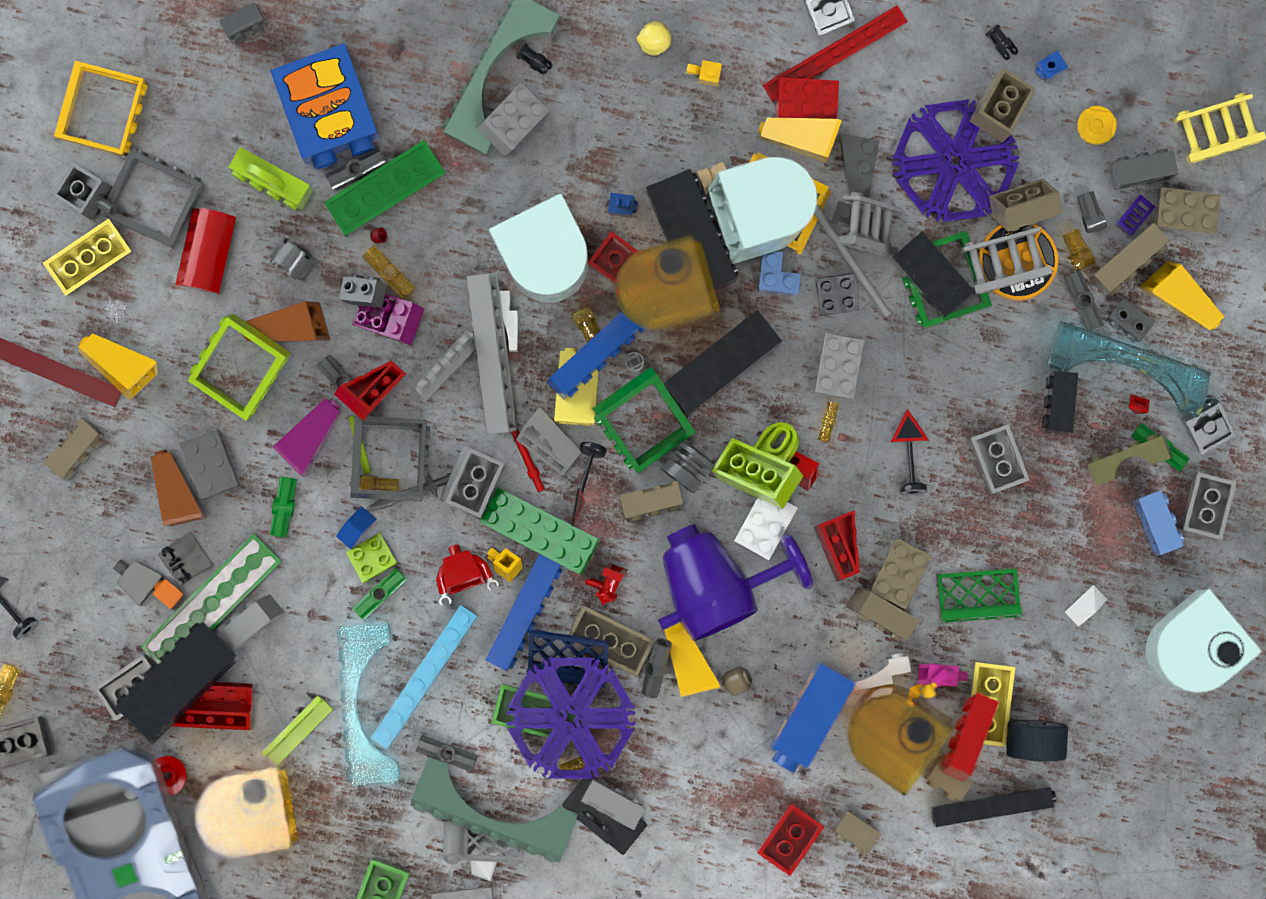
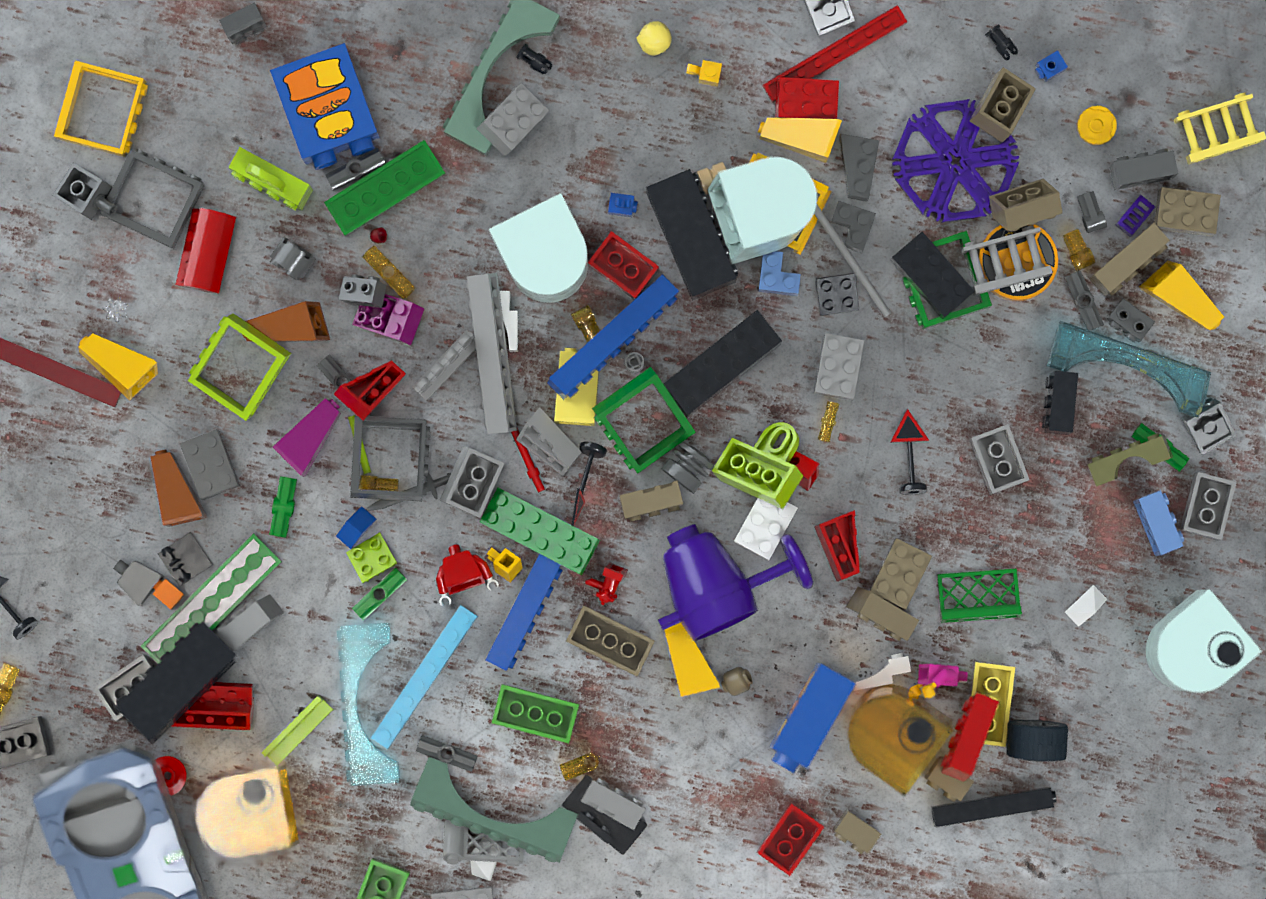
light yellow brick [43,219,132,296] -> none
dark tan wedge [44,418,104,480] -> none
dark purple plate [506,658,635,779] -> none
dark blue fence [526,630,609,688] -> none
clear yellow brick [615,235,722,332] -> none
dark grey piece [642,638,672,698] -> none
light grey fence [838,192,902,256] -> none
red slope [1129,394,1150,414] -> none

